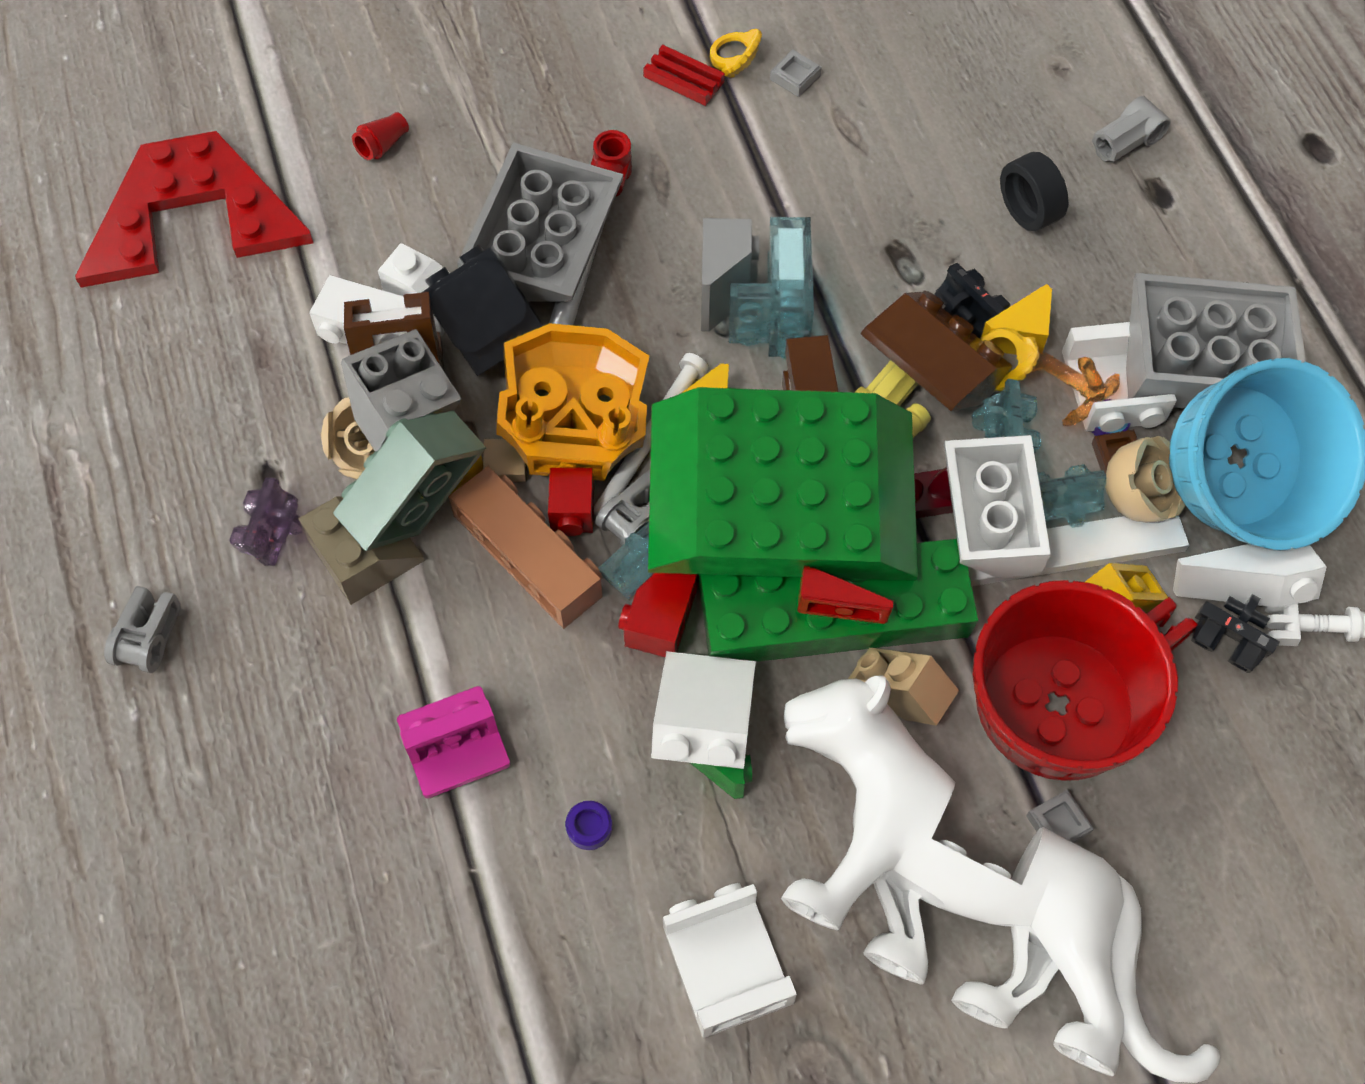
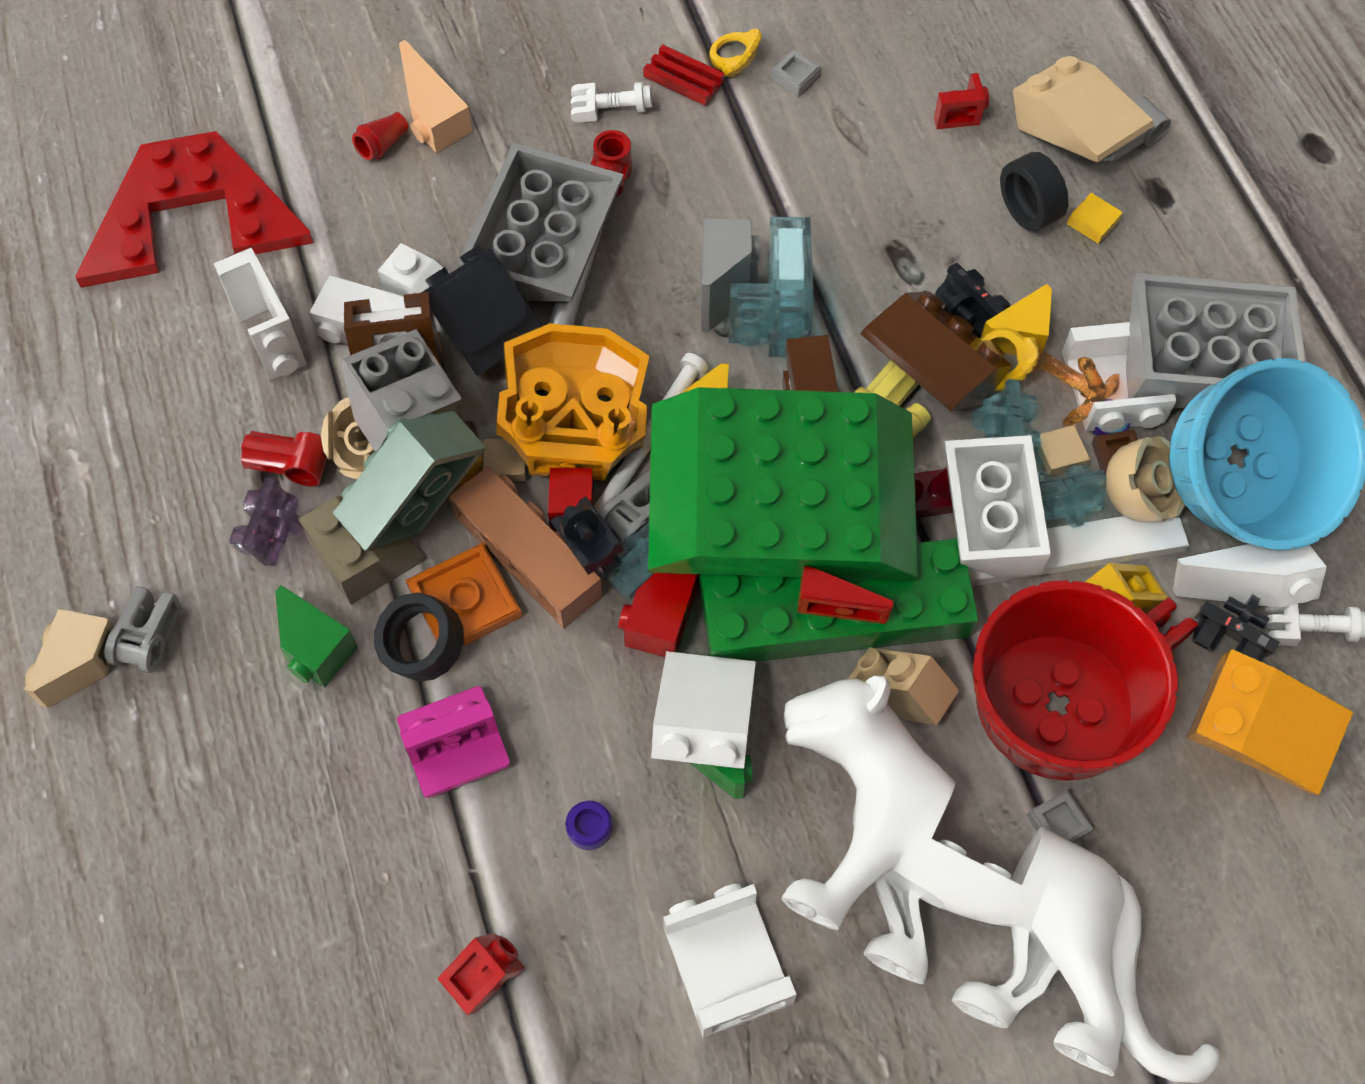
none -> tan slope [24,609,115,708]
none -> white panel [213,248,307,381]
none -> red piece [241,431,328,487]
none -> green slope [275,585,358,688]
none -> black tyre [374,592,464,682]
none -> light nougat slope [399,40,473,153]
none -> orange tile [405,543,522,646]
none -> red bracket [437,933,525,1016]
none -> black hips [550,496,625,577]
none -> white hinge [571,82,653,123]
none -> red bracket [934,73,989,130]
none -> tan slope [1013,56,1154,163]
none -> tan tile [1033,425,1090,477]
none -> yellow tile [1067,193,1123,244]
none -> light orange slope [1186,649,1353,796]

